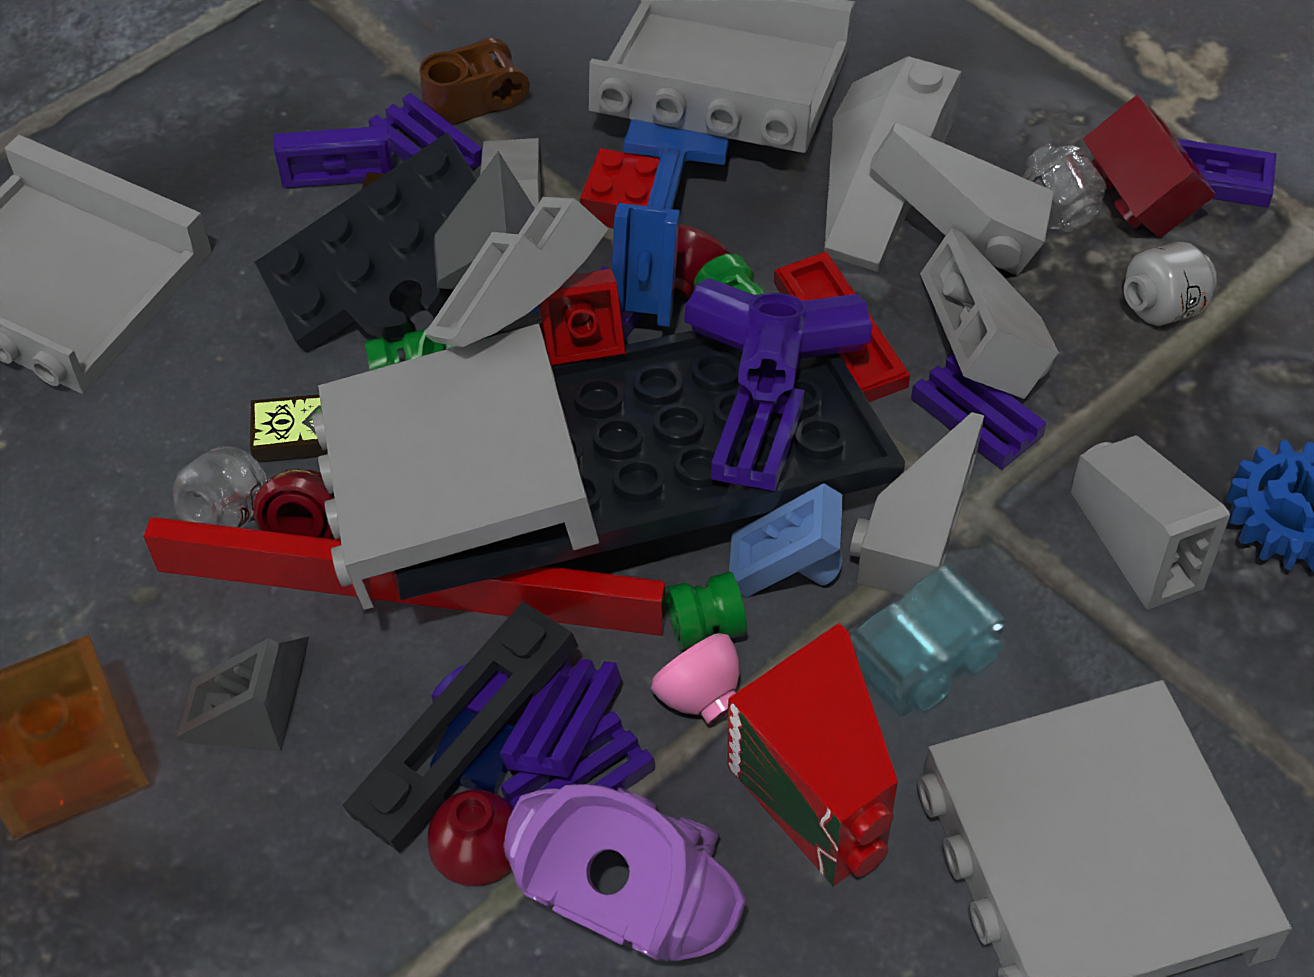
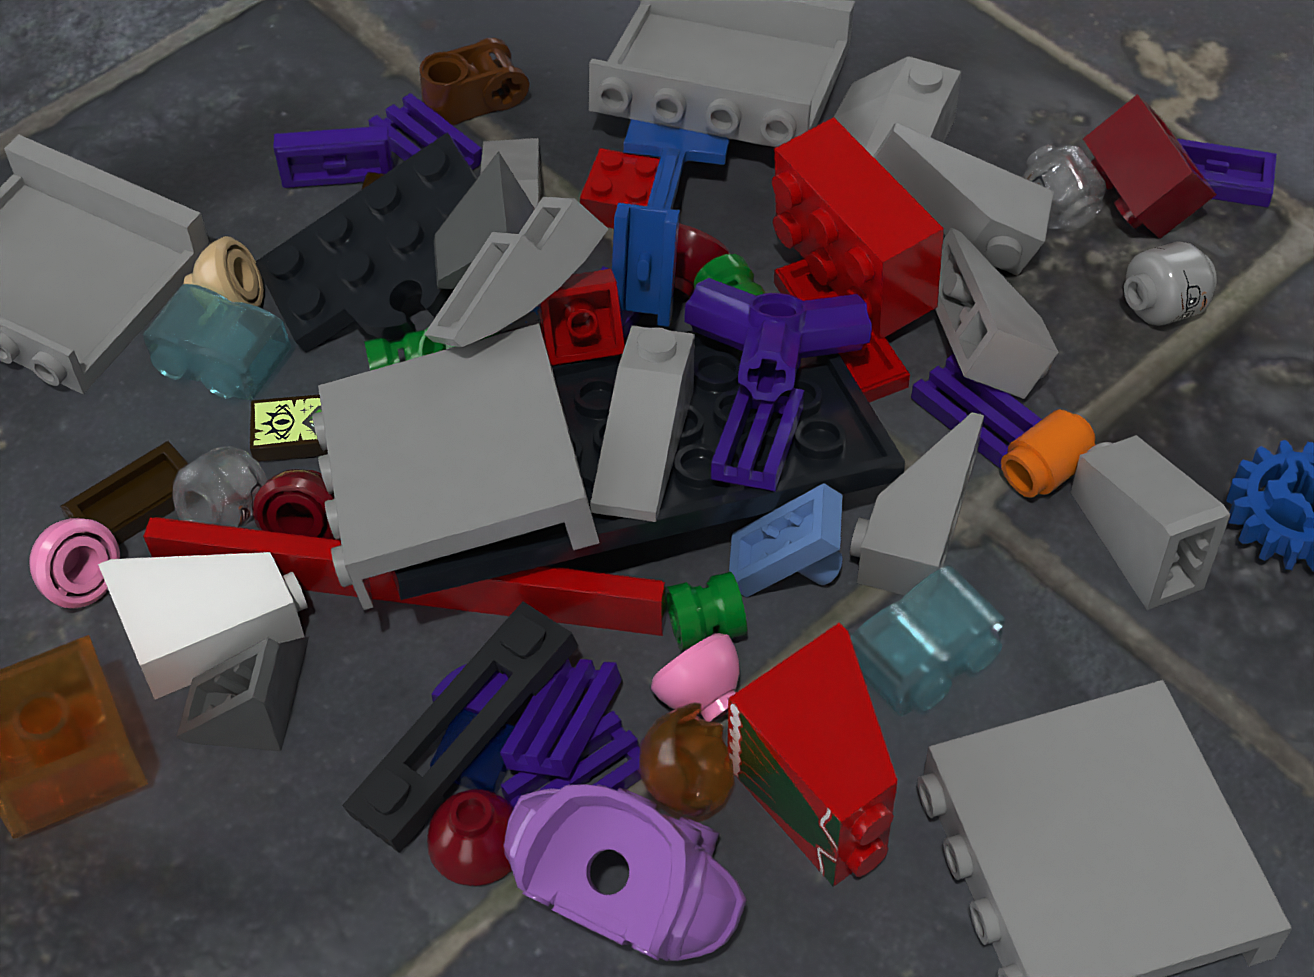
none -> bright pink brick [29,518,120,608]
none -> dark brown tile [60,441,205,545]
none -> white slope [98,552,308,700]
none -> clear light blue brick [142,284,291,400]
none -> tan brick [184,236,263,318]
none -> light grey slope [591,325,695,522]
none -> clear orange hair [638,702,734,817]
none -> red brick [772,117,944,340]
none -> orange brick [1001,409,1095,498]

